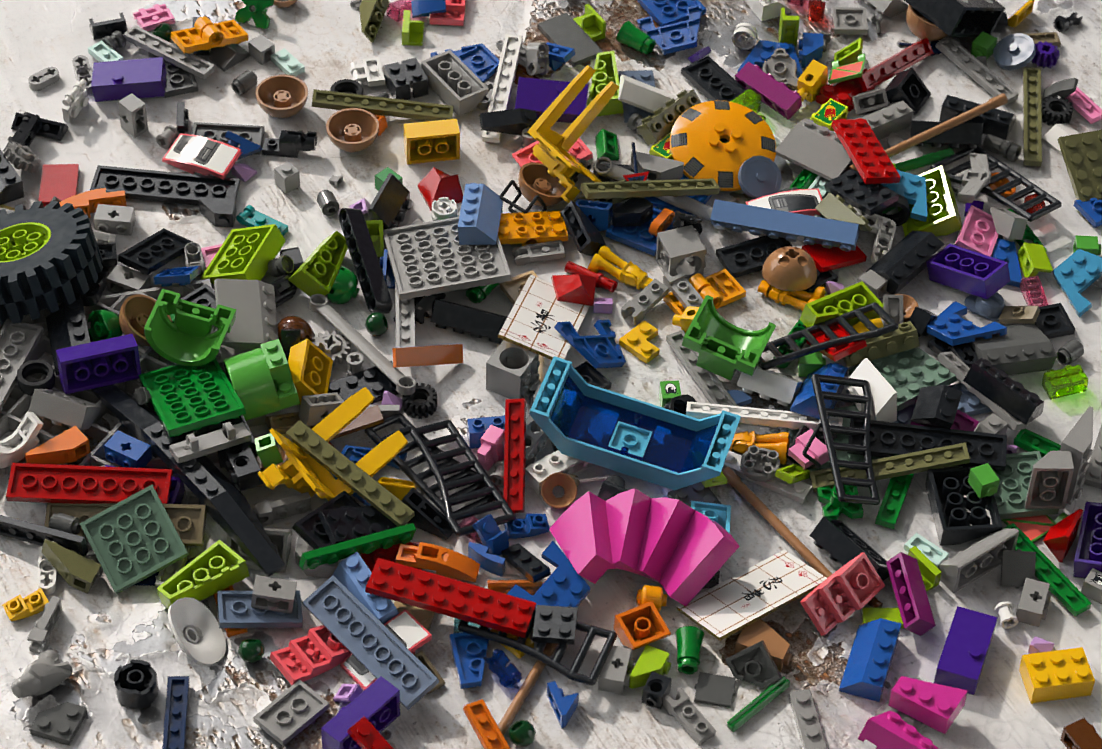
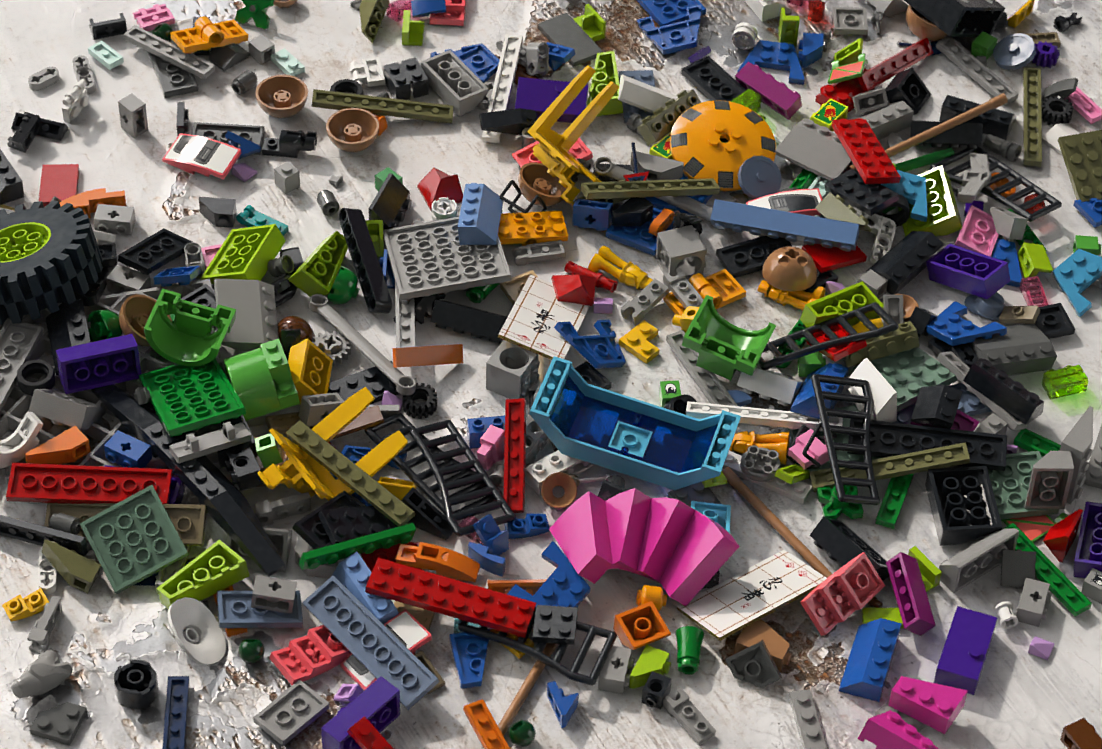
light grey gear [3,142,41,173] -> none
black plate [90,165,240,205] -> none
brick [91,57,167,102] -> none
dark grey wheel [102,30,126,51] -> none
light grey bush [156,125,179,148] -> none
light grey bush [346,352,364,375] -> none
lavender slope [349,198,371,215] -> none
dark green piece [365,312,388,336] -> none
yellow brick [404,119,460,165] -> none
clear blue hinge [483,648,522,689] -> none
black plate [501,543,551,583] -> none
black slope [560,201,606,256] -> none
green slope [595,129,619,161] -> none
green plant [616,21,656,55] -> none
dark grey piece [694,672,736,708] -> none
green axle [727,677,790,732] -> none
light grey tile [763,48,798,89] -> none
yellow torso [797,59,828,102] -> none
light aqua plate [904,533,949,568] -> none
bright green brick [968,463,1000,498] -> none
yellow brick [1019,647,1095,703] -> none
dark grey brick [1056,340,1084,365] -> none

